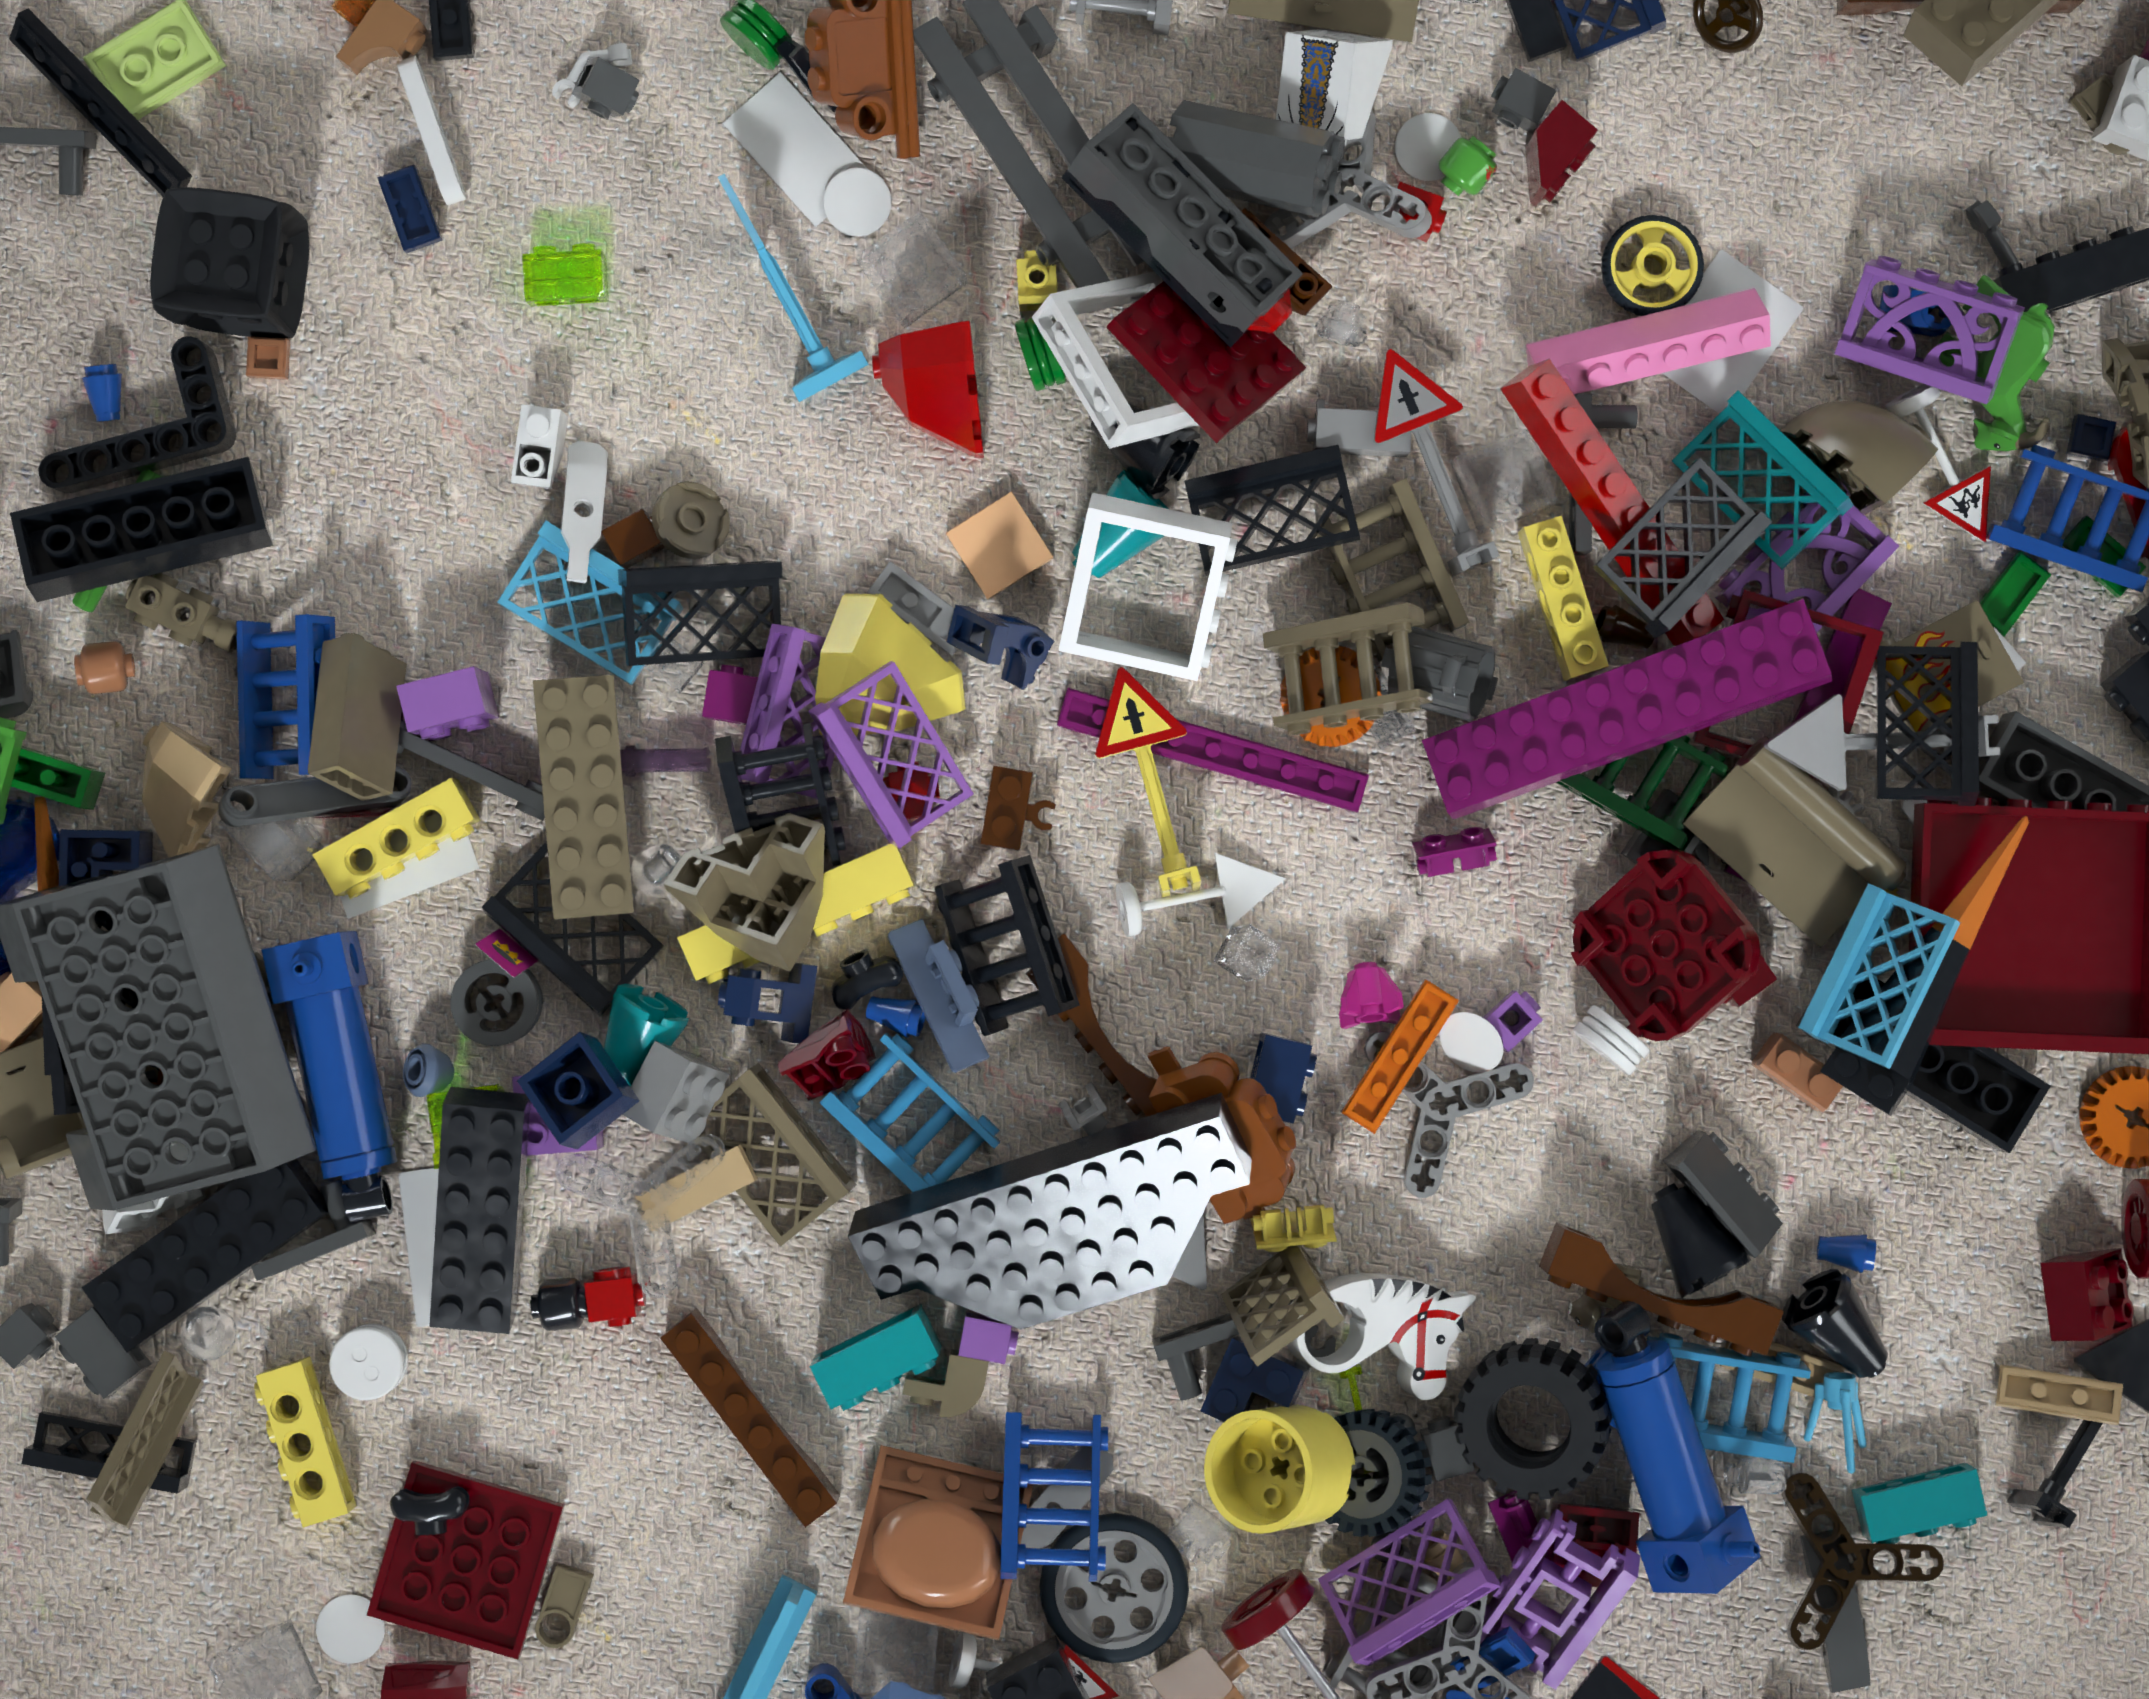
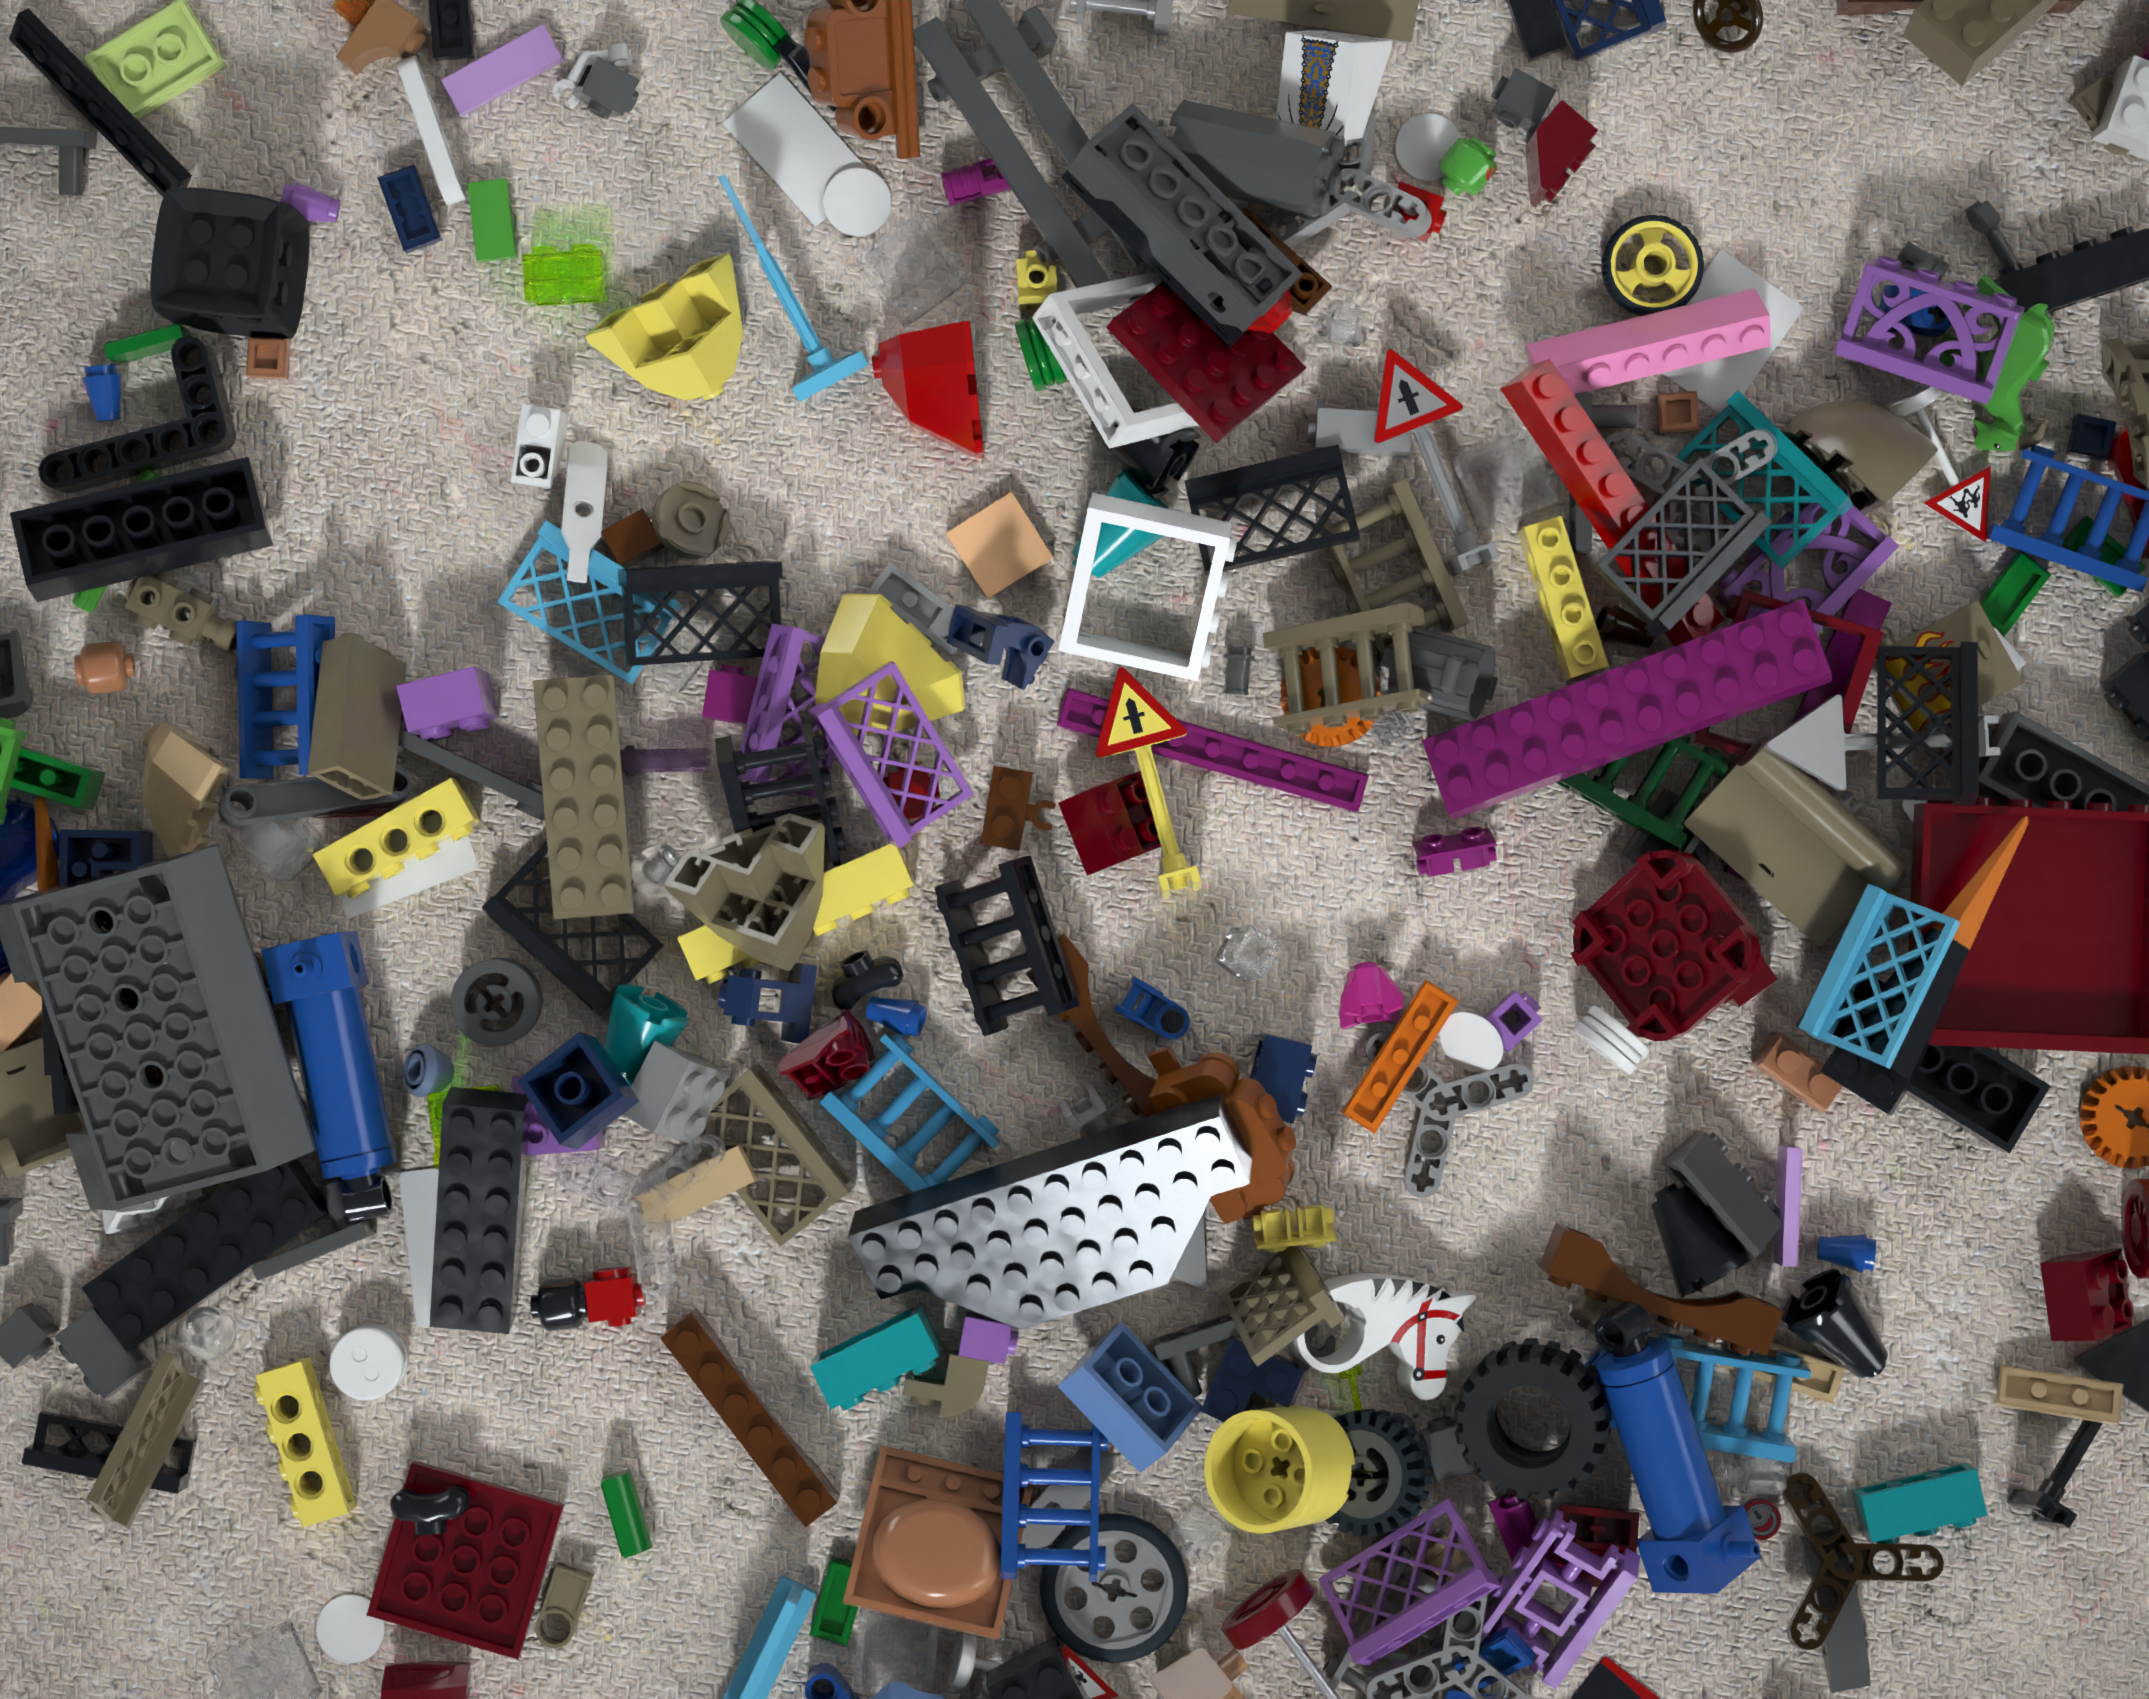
dark pink sticker [475,928,538,977] -> none
sand blue bracket [887,919,990,1073] -> none
white piece [1116,852,1286,937] -> none
medium azure plant [1804,1372,1867,1474] -> none
none -> green tile [103,323,191,365]
none -> medium lavender cone [281,182,340,223]
none -> lavender tile [441,24,564,117]
none -> bright green tile [467,178,517,263]
none -> light yellow brick [584,253,743,401]
none -> green brick [600,1470,653,1558]
none -> green tile [809,1556,858,1646]
none -> magenta hinge [940,158,1011,207]
none -> medium blue brick [1057,1321,1202,1472]
none -> dark red slope [1058,771,1161,876]
none -> blue piece [1113,976,1190,1039]
none -> dark grey pin [1223,646,1255,695]
none -> light grey piece [1605,429,1778,563]
none -> nougat tile [1656,391,1700,435]
none -> tile [1744,1498,1781,1540]
none -> lavender tile [1773,1145,1802,1267]
none -> dark grey pin [1897,240,1949,280]

